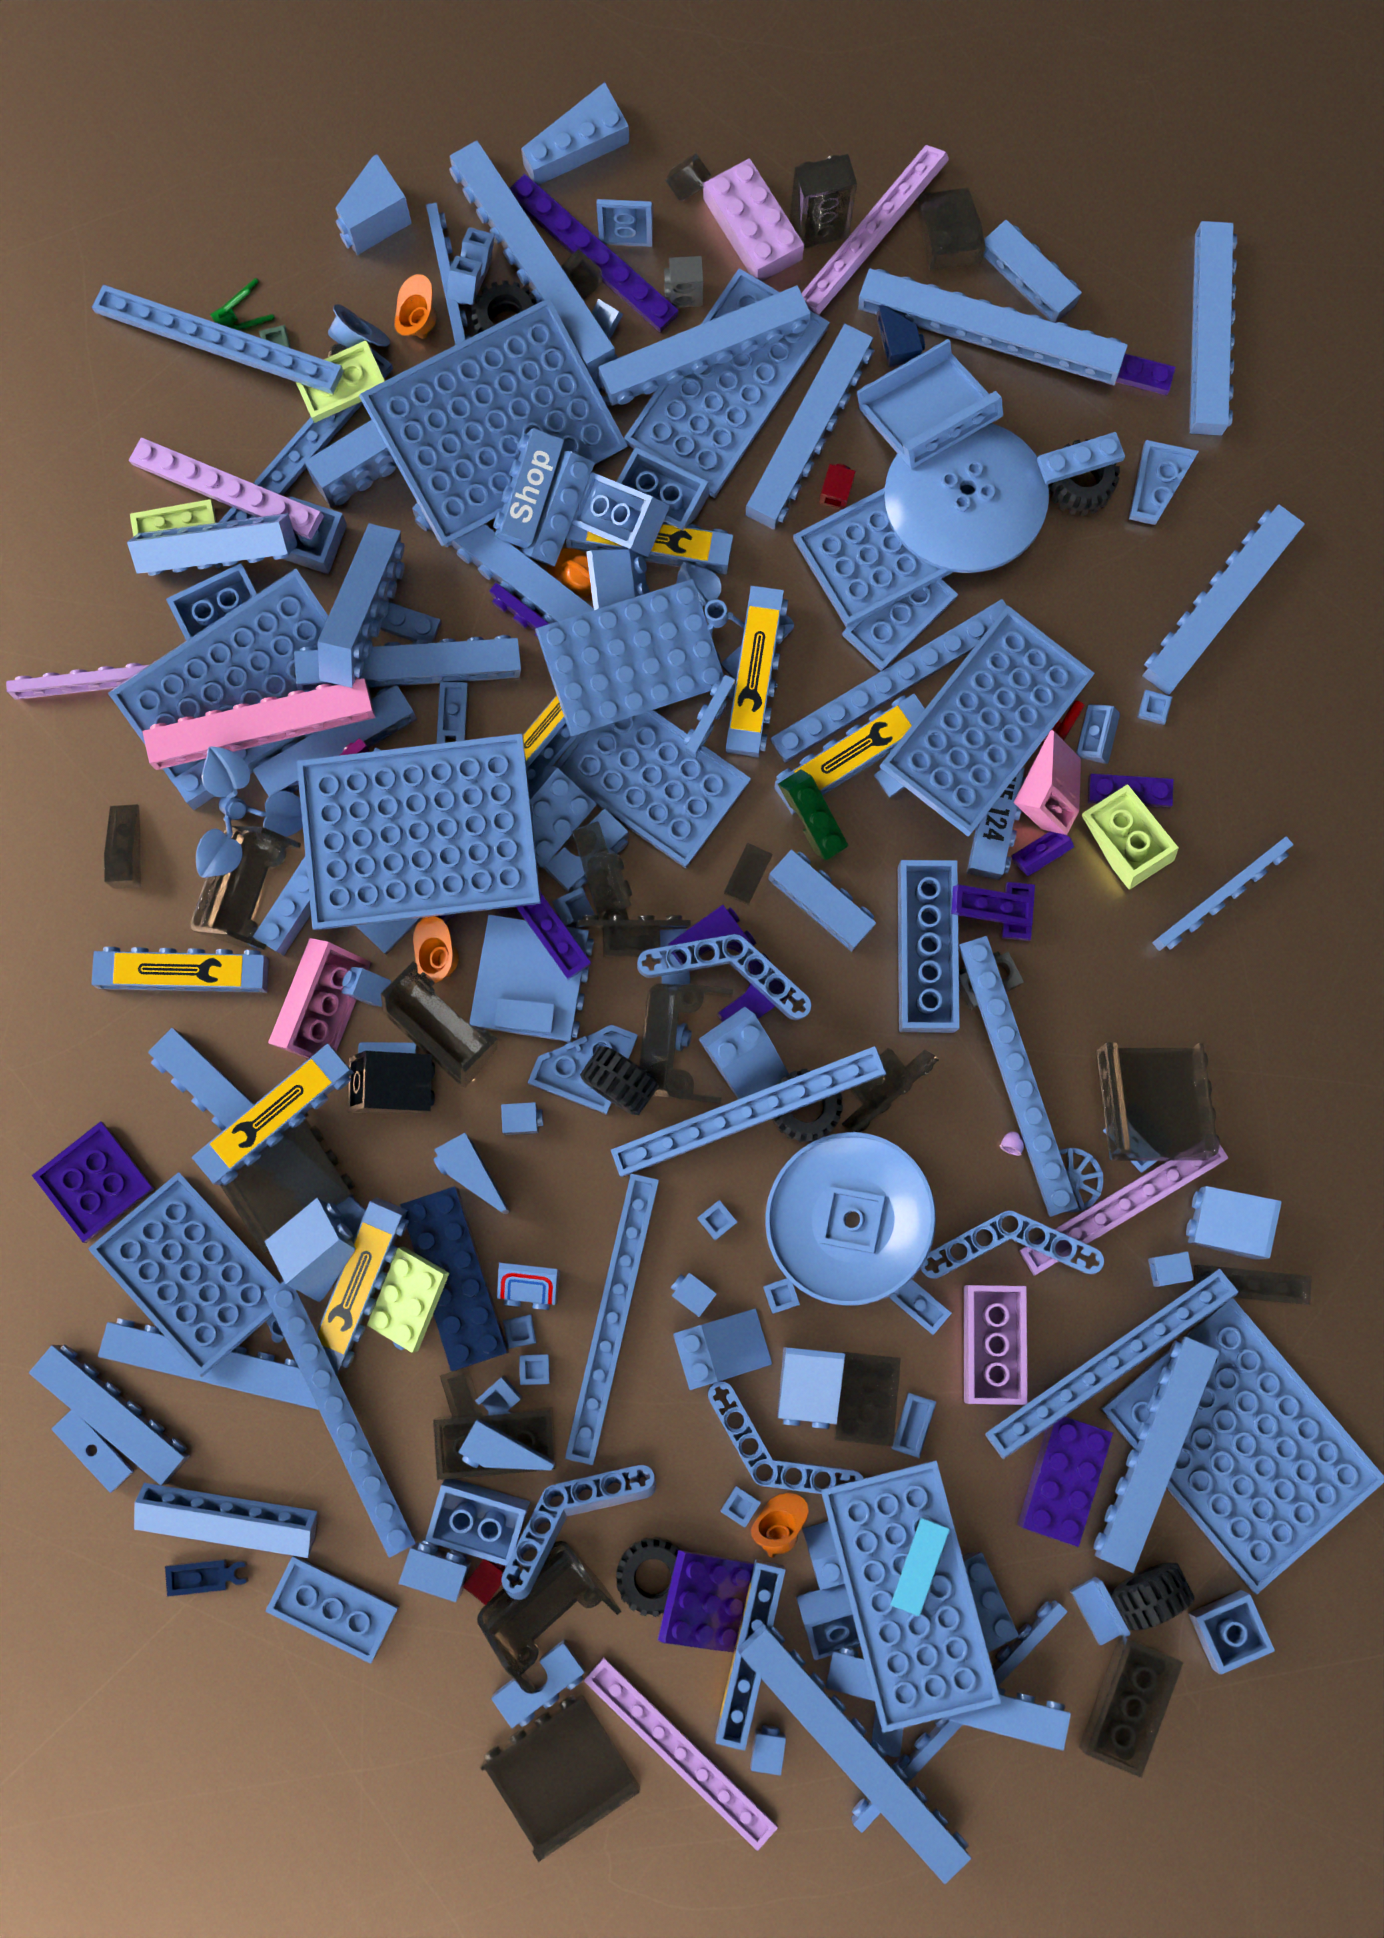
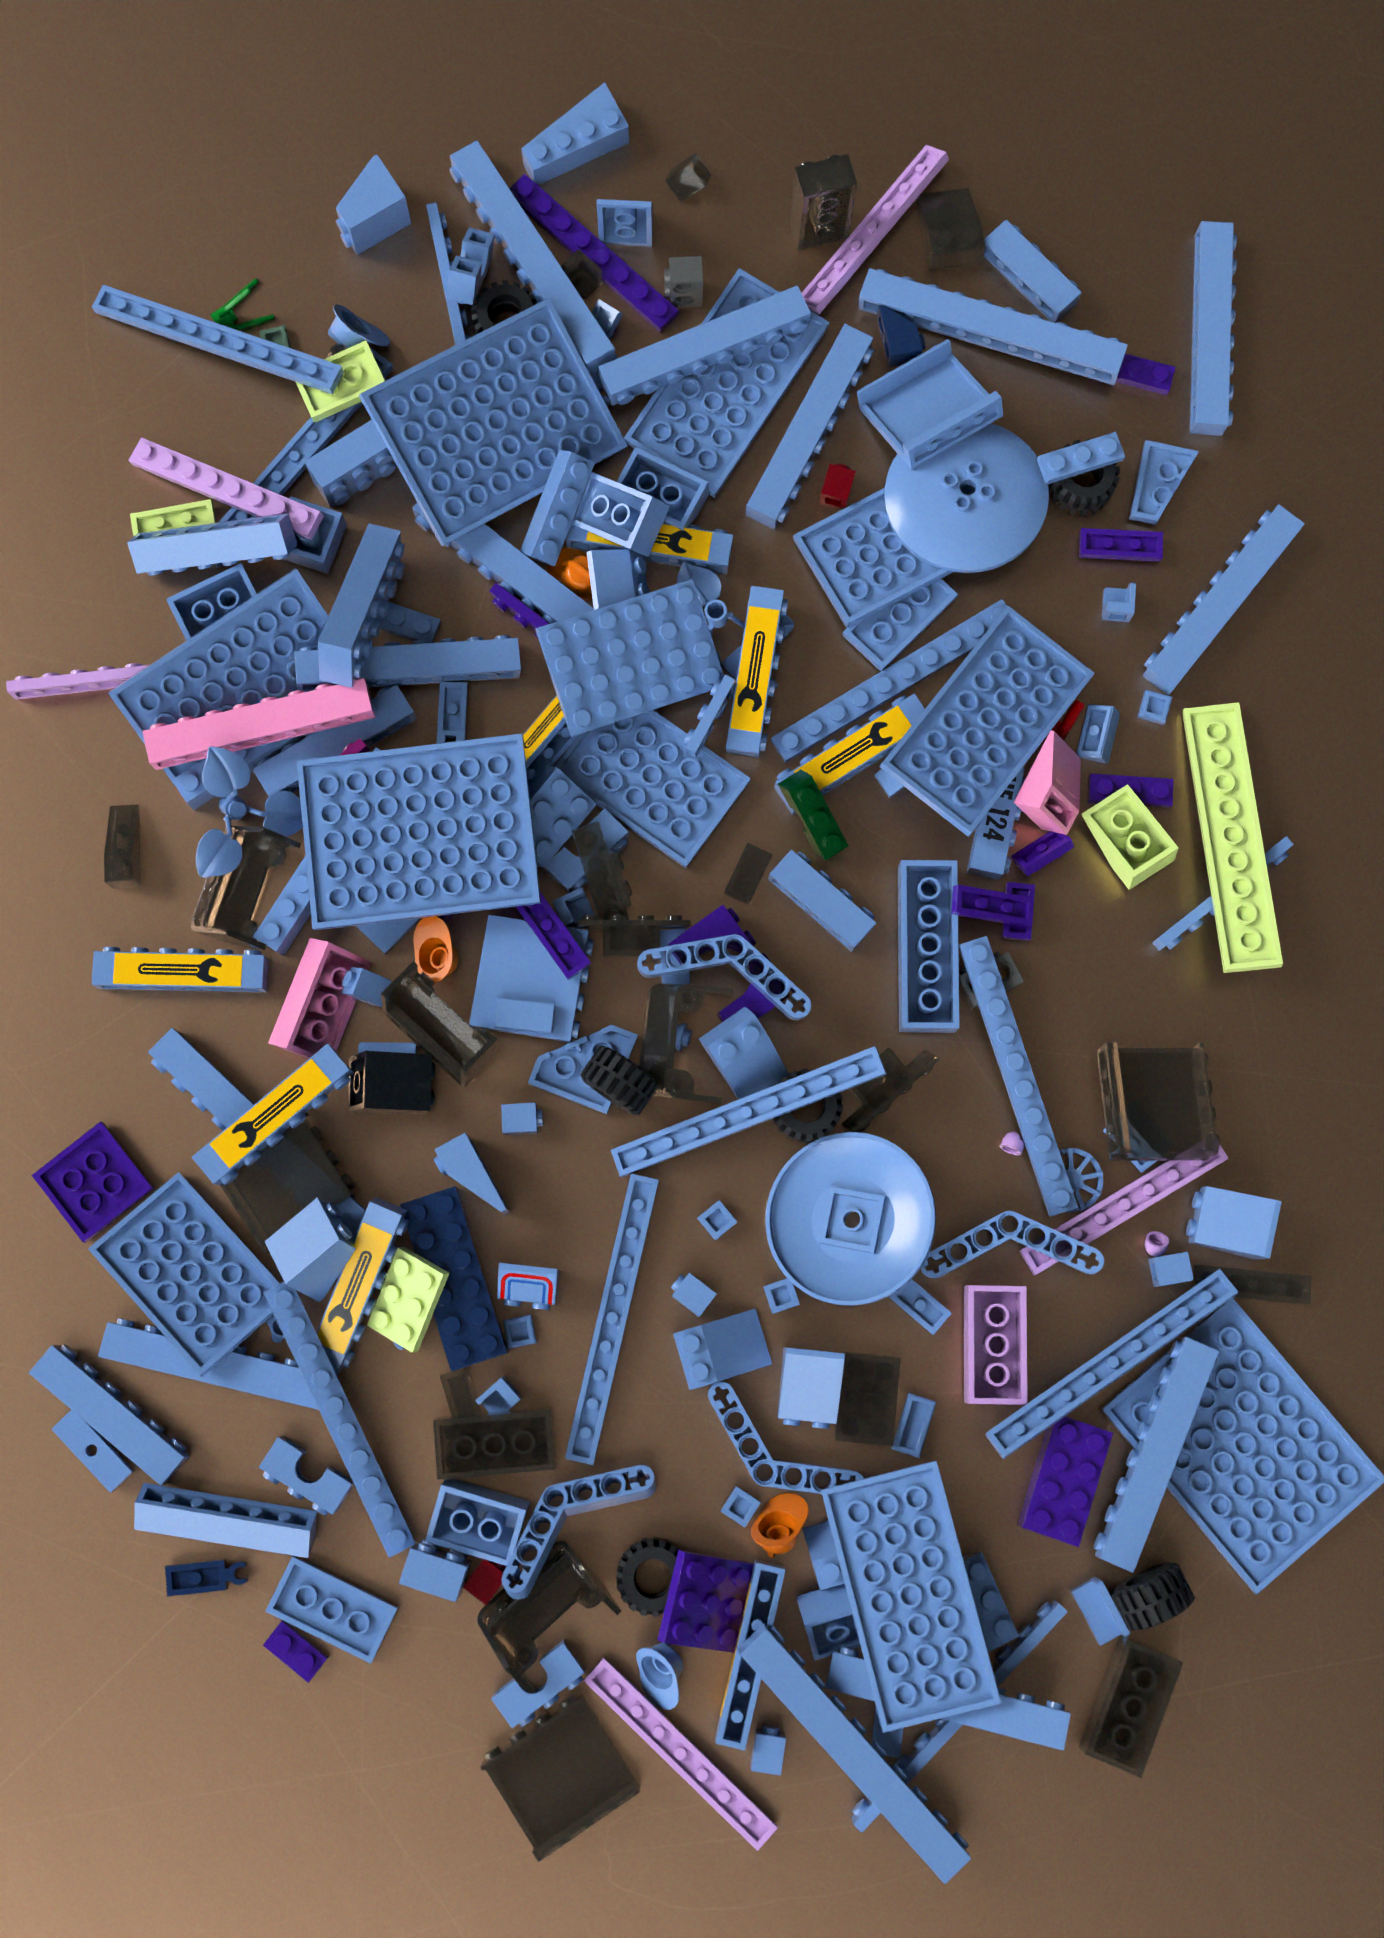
orange piece [395,274,437,339] -> none
medium blue slope [458,1418,555,1470] -> none
medium blue brick [493,428,564,549] -> none
medium blue plate [519,1354,550,1385] -> none
lavender brick [703,158,804,282] -> none
medium azure tile [890,1517,950,1616] -> none
medium blue brick [1188,1590,1275,1675] -> none
none -> medium blue arch [259,1436,354,1516]
none -> dark purple plate [263,1620,328,1683]
none -> medium blue piece [636,1642,683,1710]
none -> dark purple plate [1079,528,1163,562]
none -> medium blue panel [1102,583,1136,622]
none -> lavender hinge [1145,1231,1169,1257]
none -> yellowish green plate [1182,702,1283,973]

